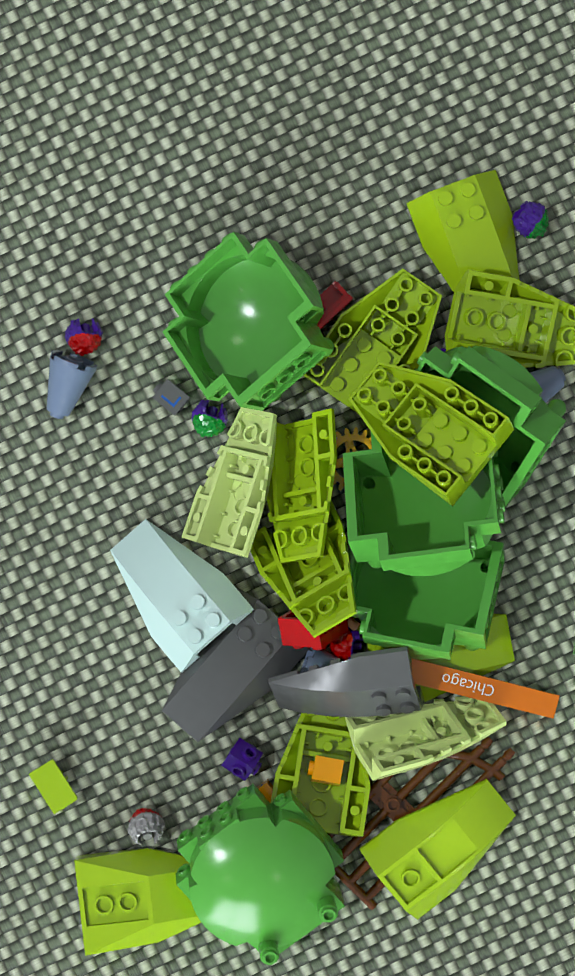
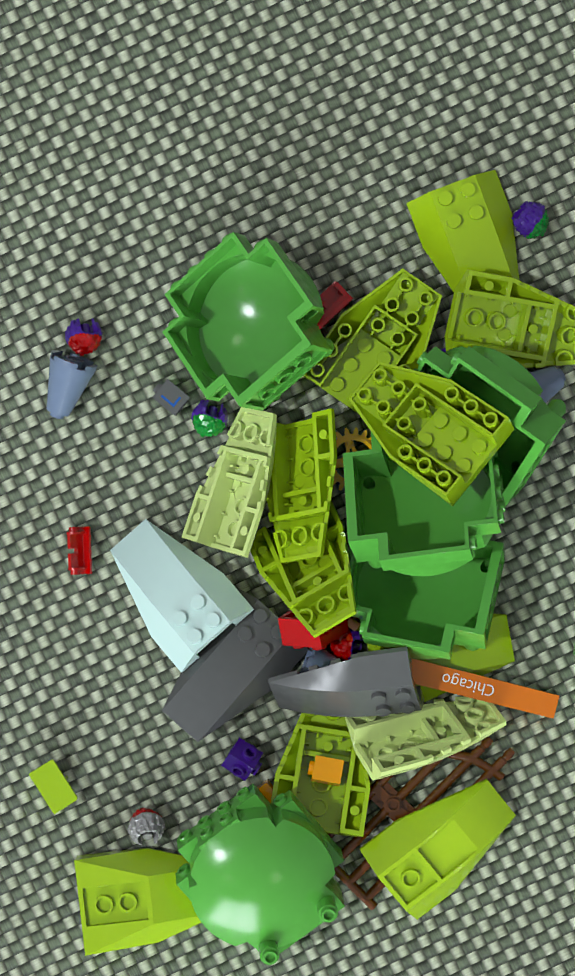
none -> red hinge [67,526,92,575]

